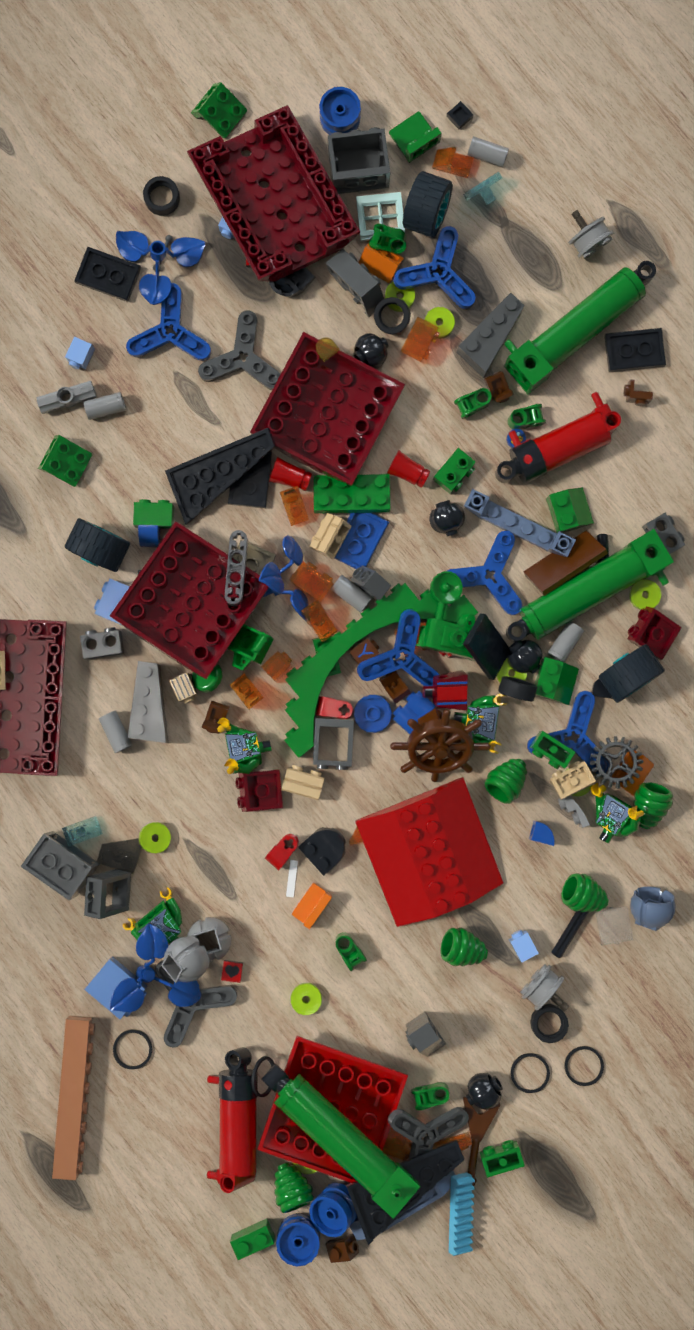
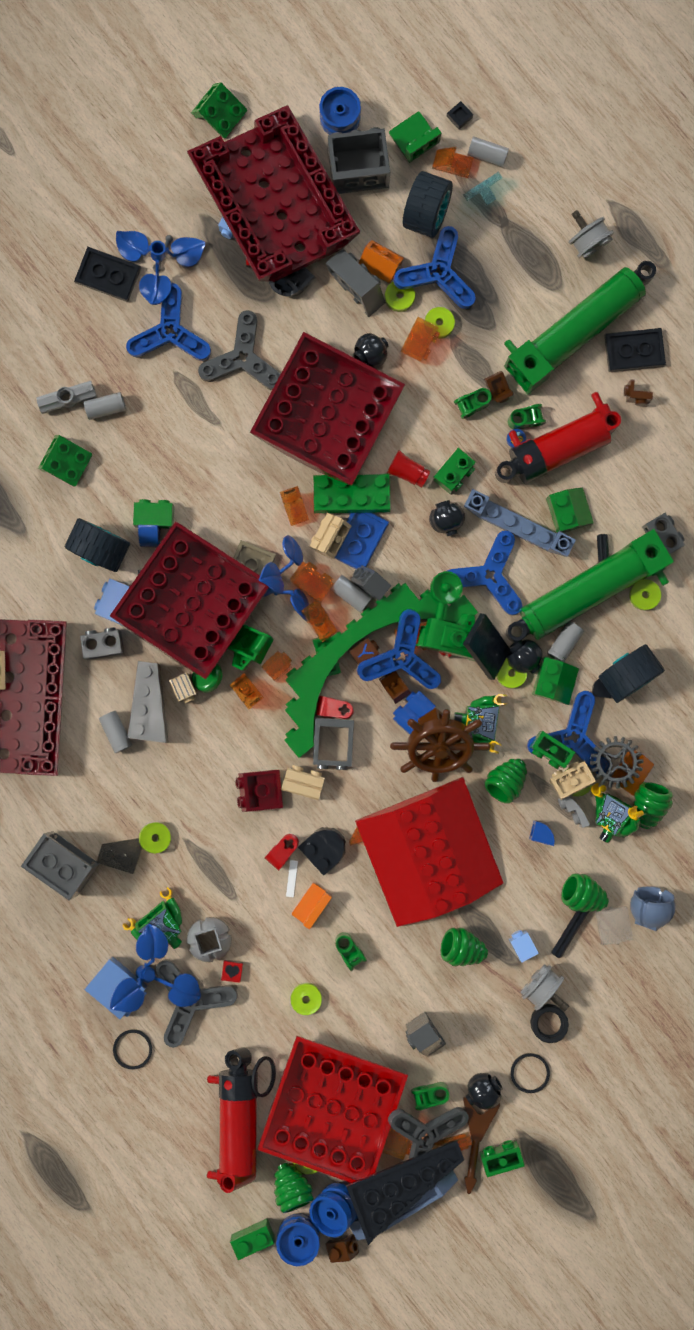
nougat brick [52,1016,95,1180] -> none
clear light blue tile [62,816,103,847] -> none
light blue brick [65,337,95,370] -> none
dark grey window [84,869,131,919] -> none
black tyre [143,176,180,216] -> none
light grey piece [161,936,209,983] -> none
black wing [165,428,276,524] -> none
reddish brown bracket [202,701,230,734] -> none
torso [217,718,272,774] -> none
flat silver beam [225,530,248,606] -> none
black tile [228,451,272,509] -> none
green piece [261,1064,420,1219] -> none
red plant [269,457,312,491] -> none
clear yellow tile [316,338,339,362] -> none
blue tile [354,695,392,733] -> none
light aqua piece [356,192,405,242] -> none
green piece [369,224,406,254] -> none
black tyre [374,297,411,334] -> none
torso [422,670,468,711] -> none
medium azure gear [449,1172,475,1256] -> none
dark grey wedge [456,293,525,378] -> none
black tyre [498,676,538,702] -> none
reddish brown tile [523,530,608,596] -> none
black piece [565,1046,604,1086] -> none
dark red plate [627,606,682,660] -> none

